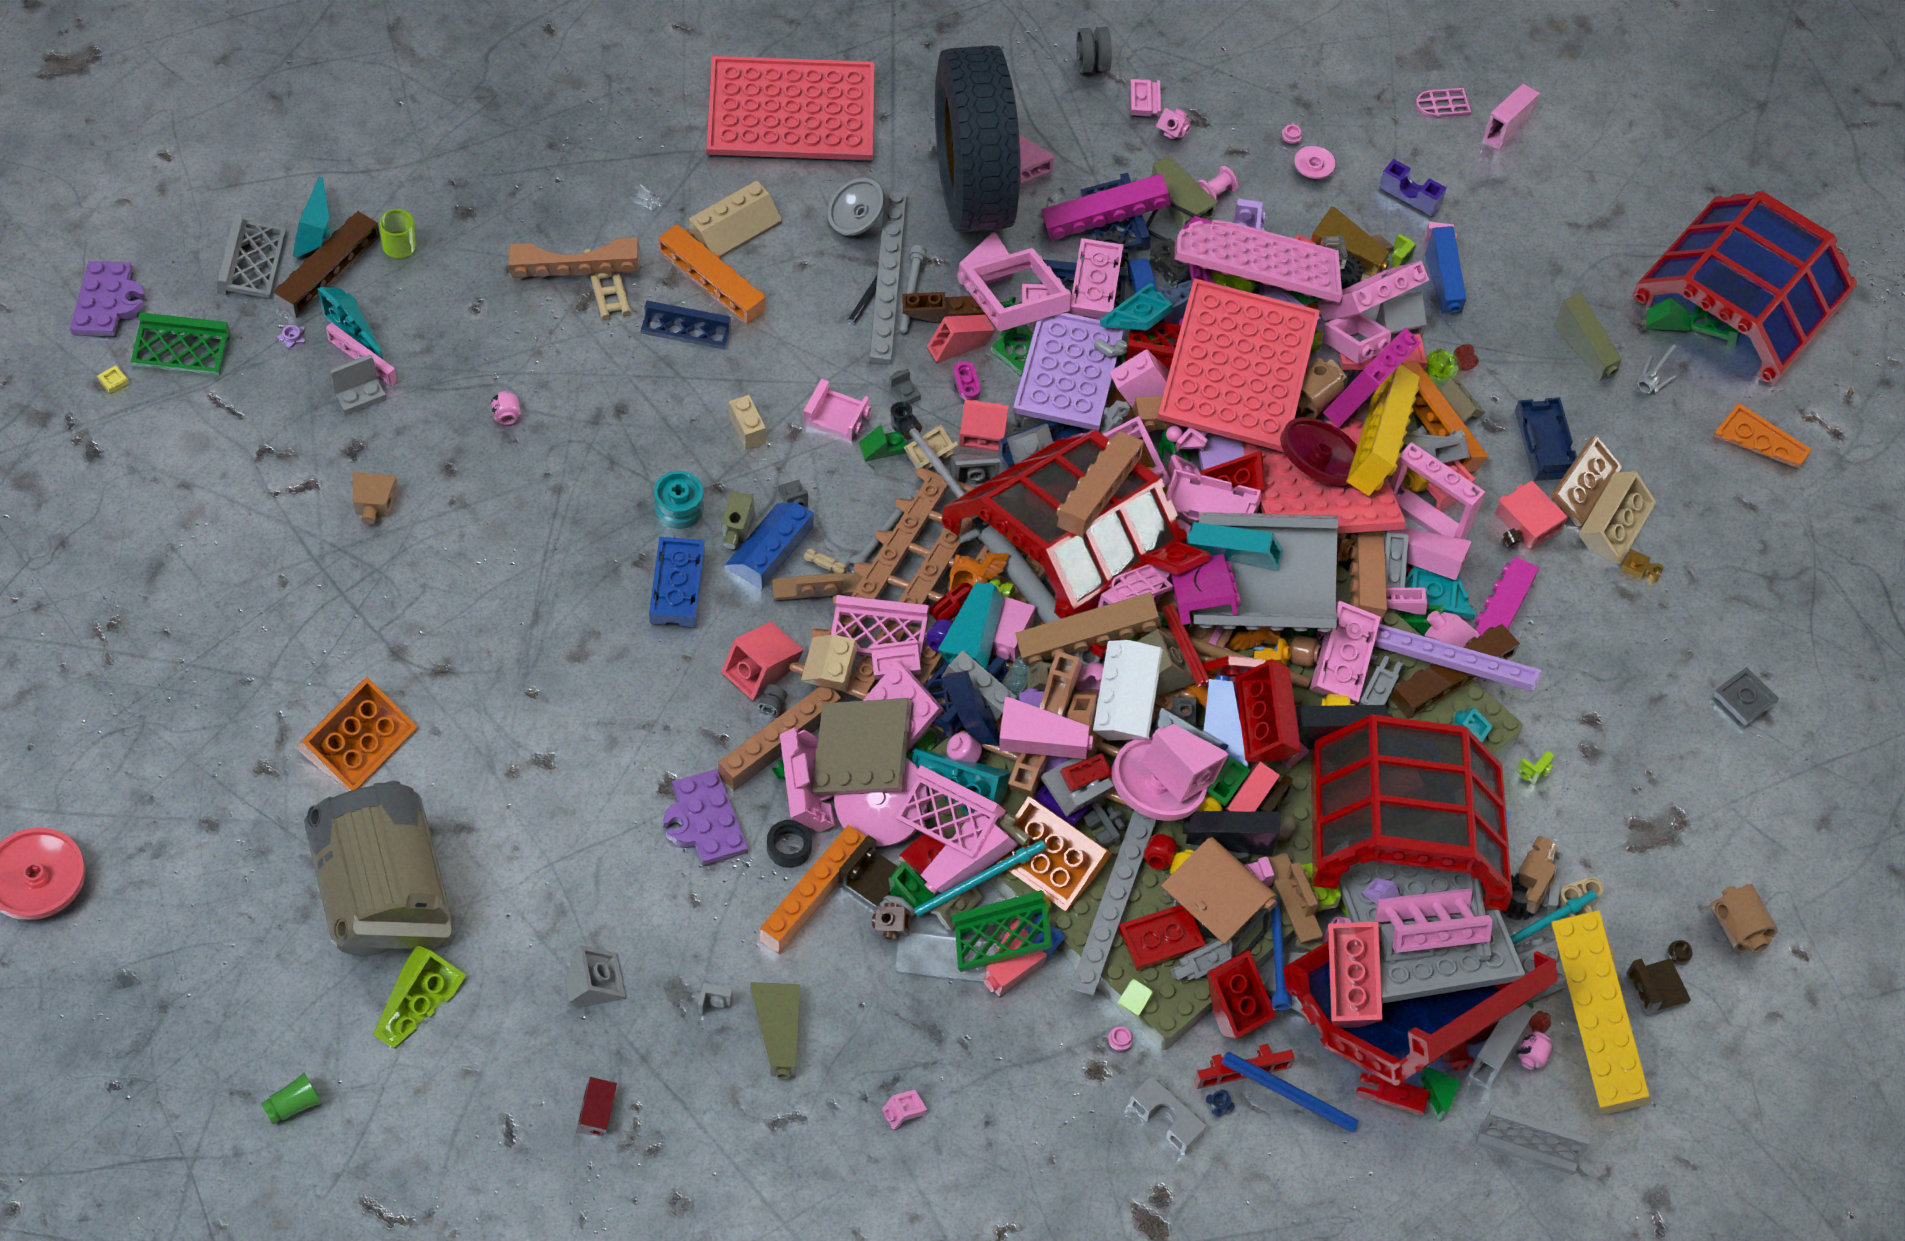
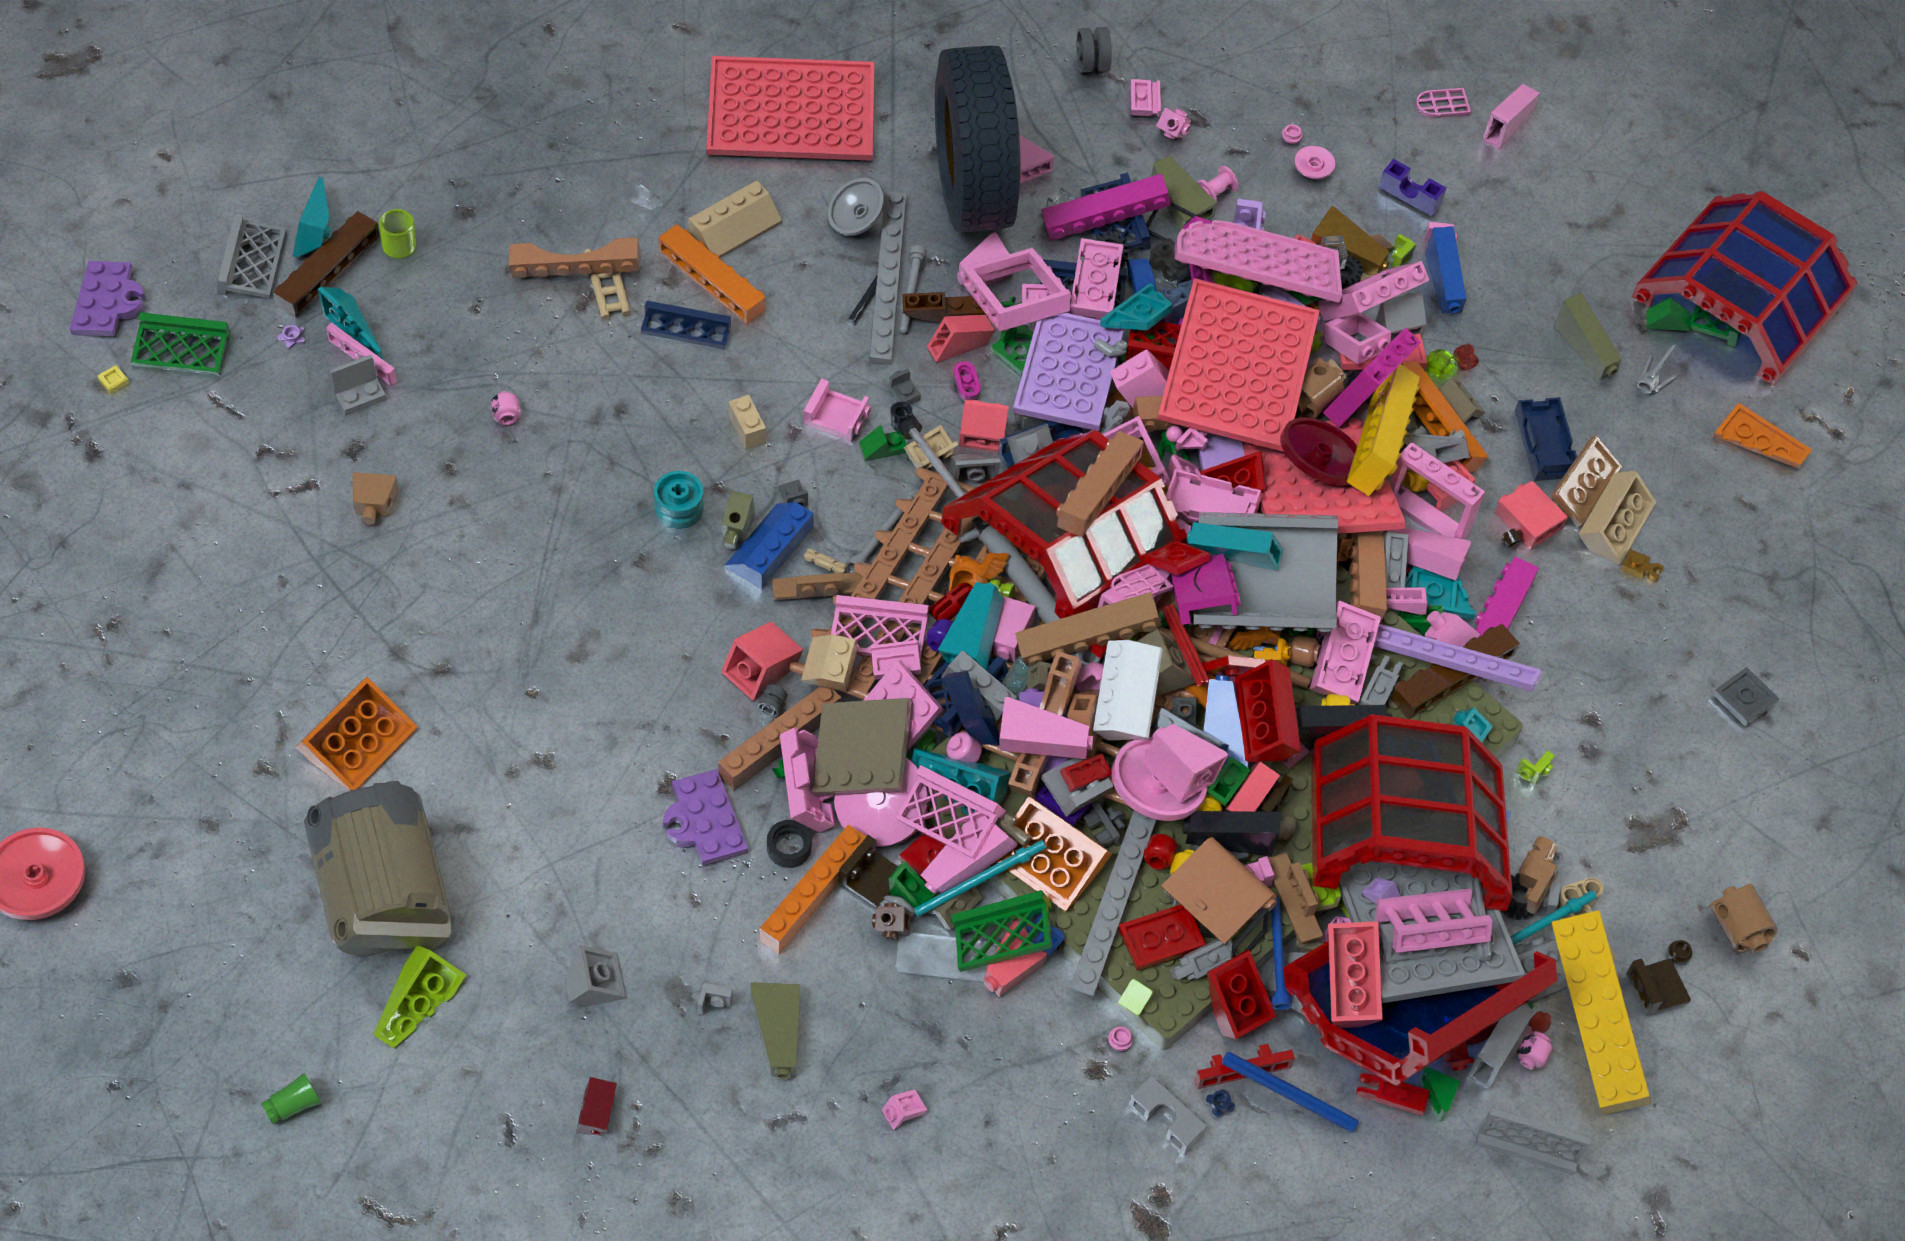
blue piece [649,537,705,627] -> none

